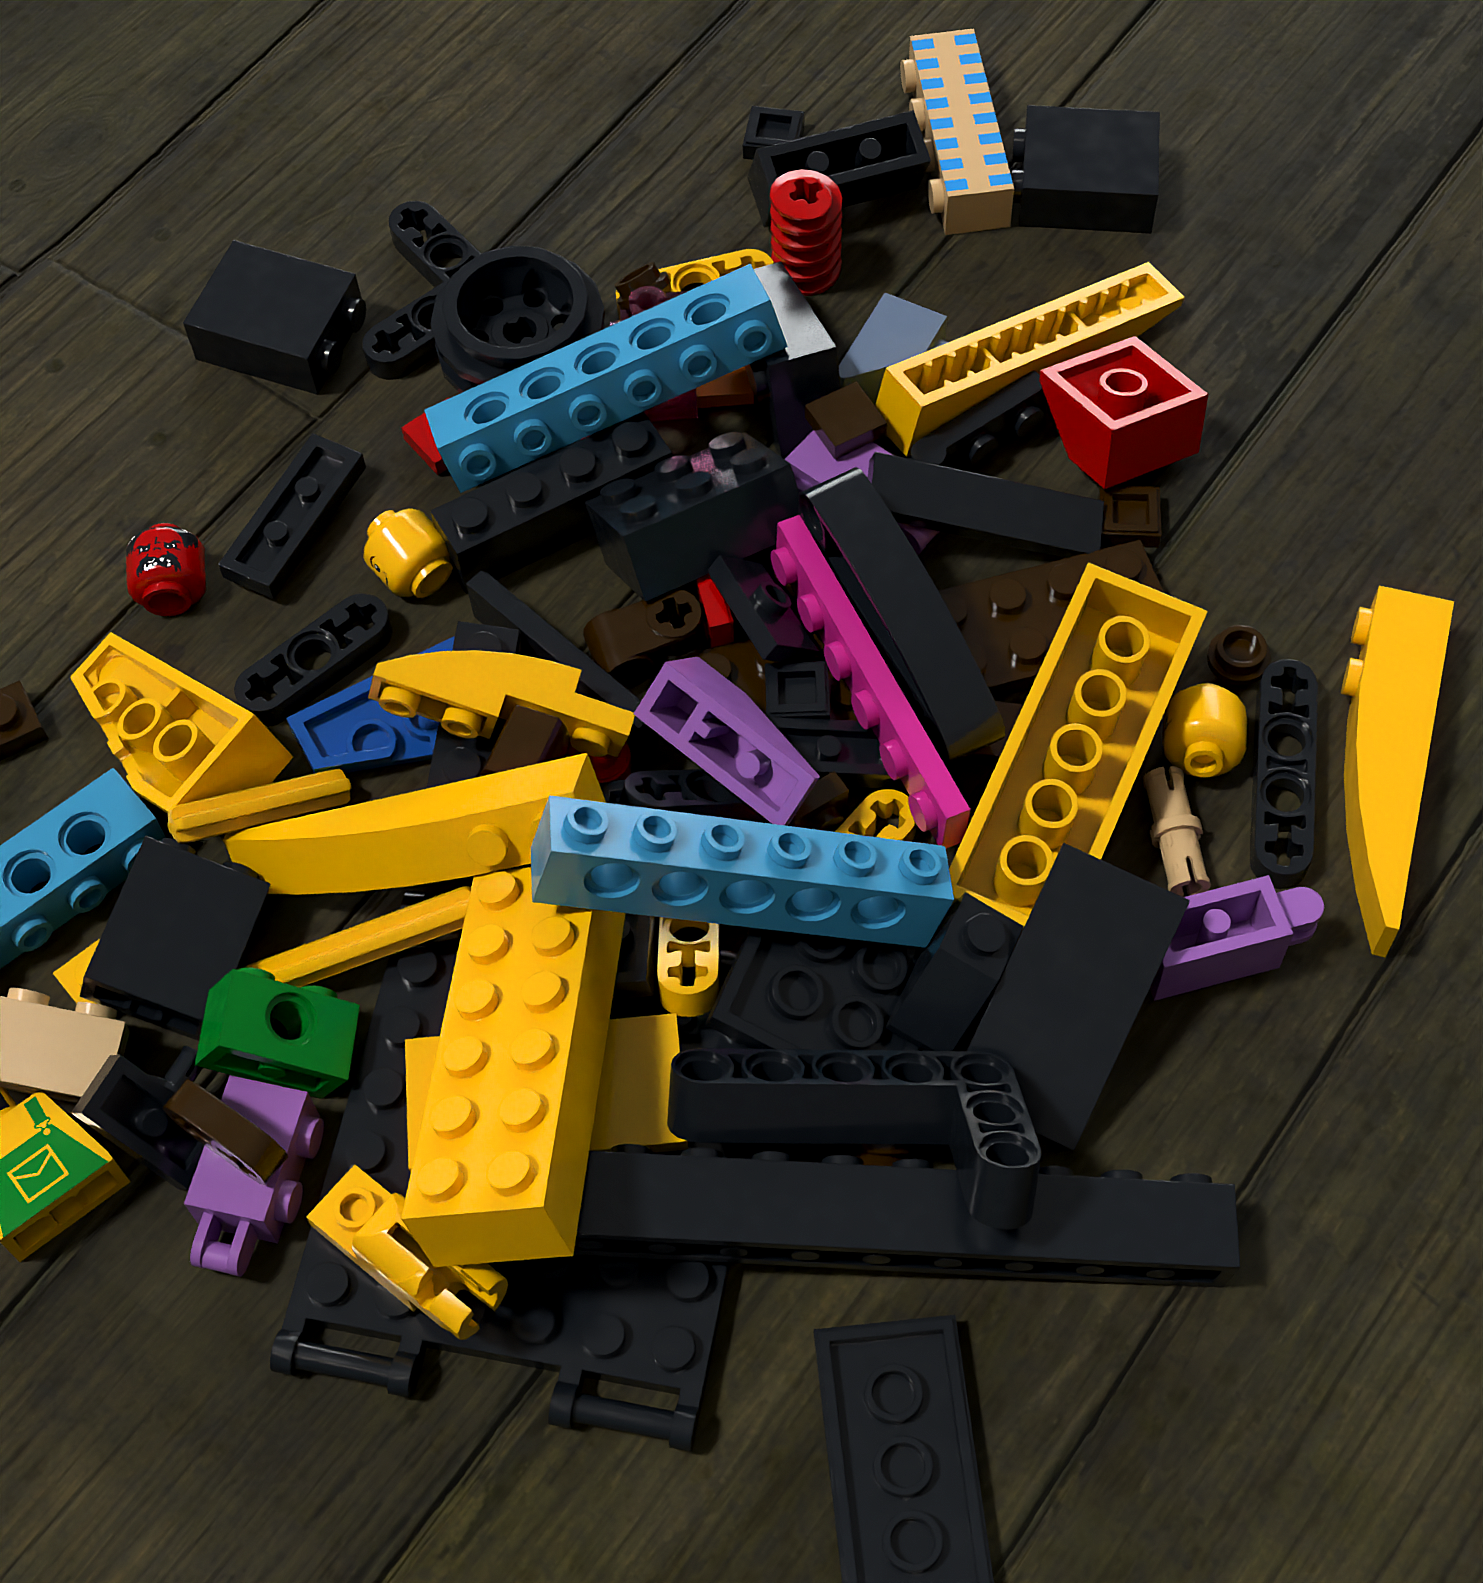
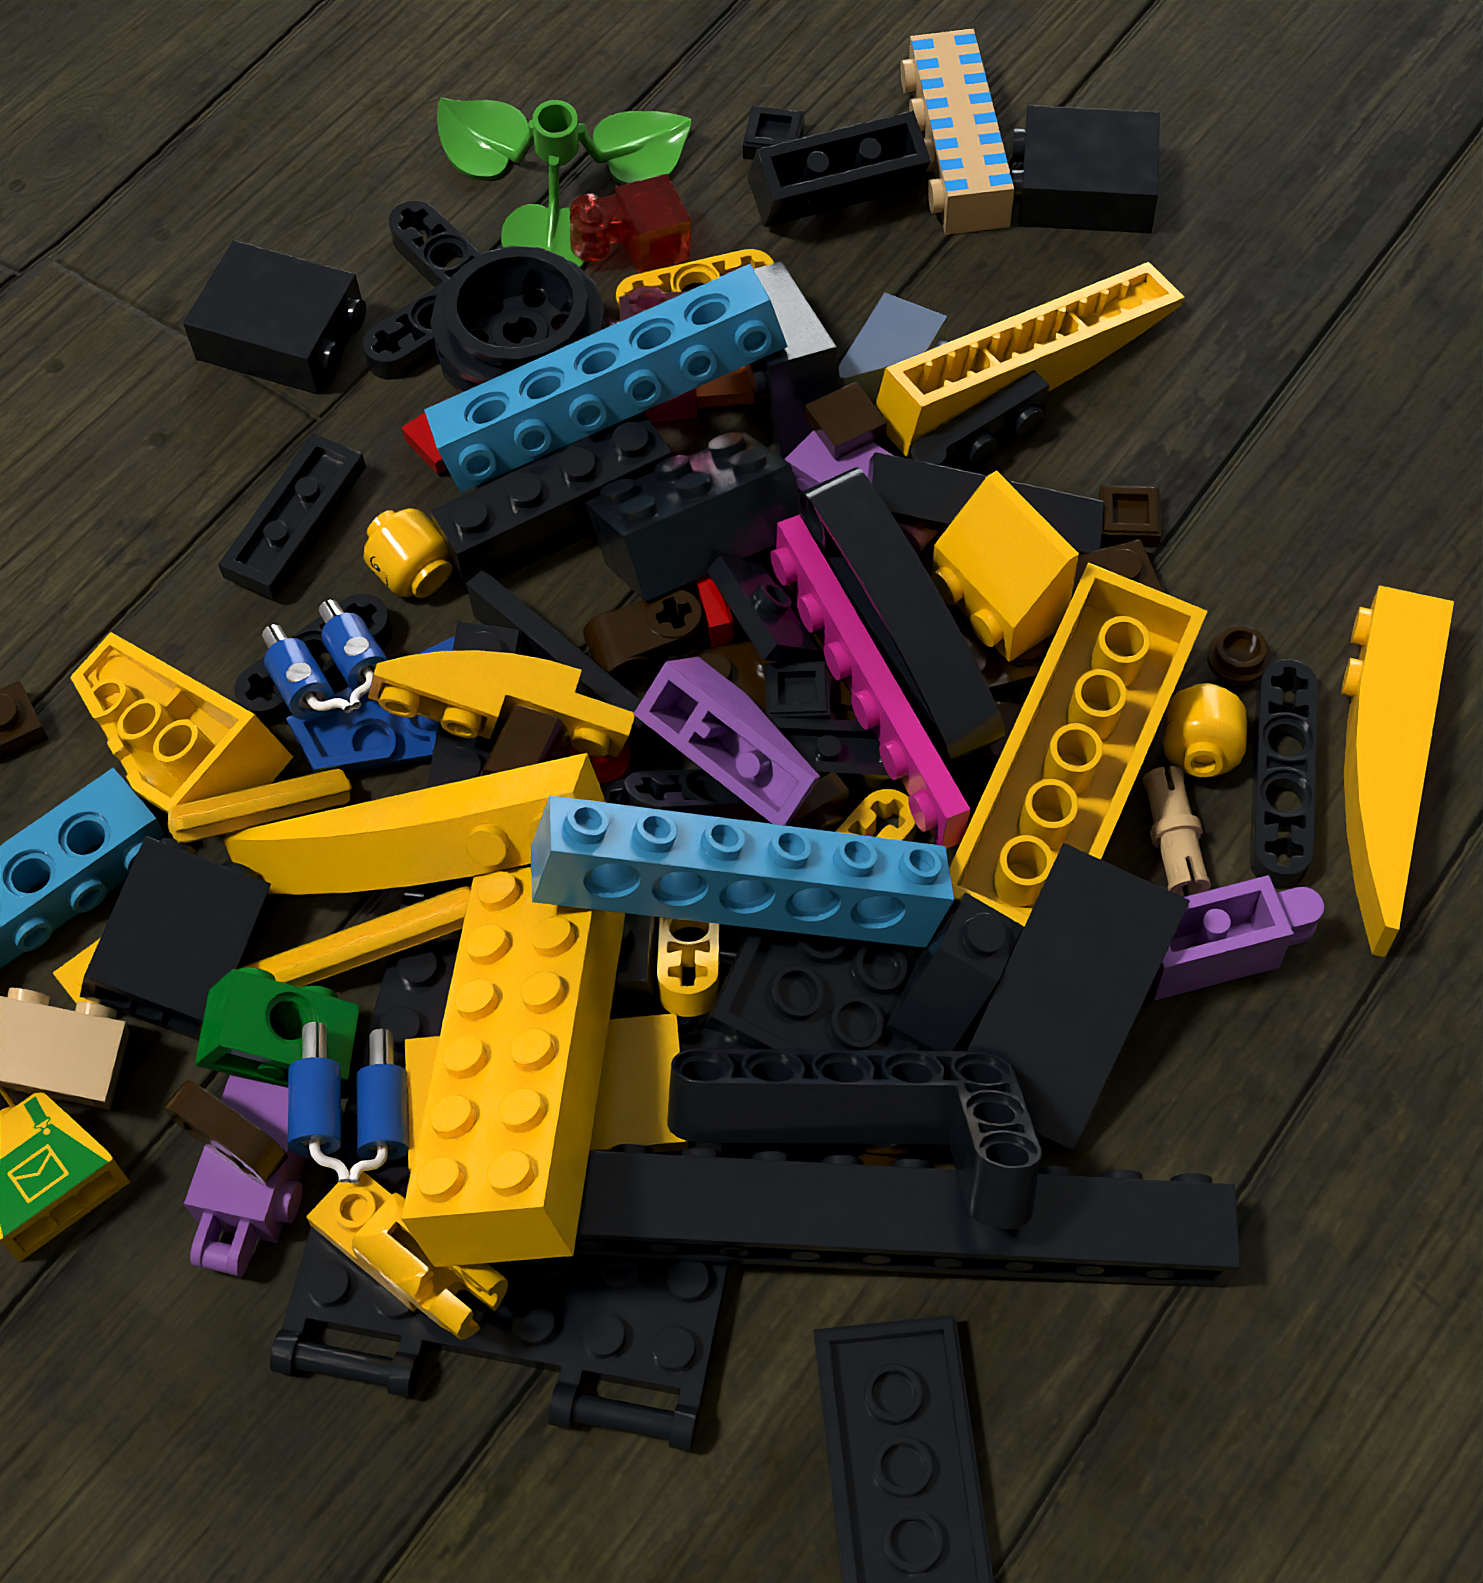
black plate [71,1046,204,1190] -> none
red head [126,523,206,616] -> none
dark brown plate [614,262,671,314] -> none
red piece [770,169,842,296] -> none
red slope [1039,336,1209,489] -> none
none -> blue piece [262,600,388,720]
none -> blue piece [288,1022,409,1183]
none -> bright green plant [437,98,691,268]
none -> clear red brick [569,174,692,273]
none -> yellow slope [931,470,1079,662]

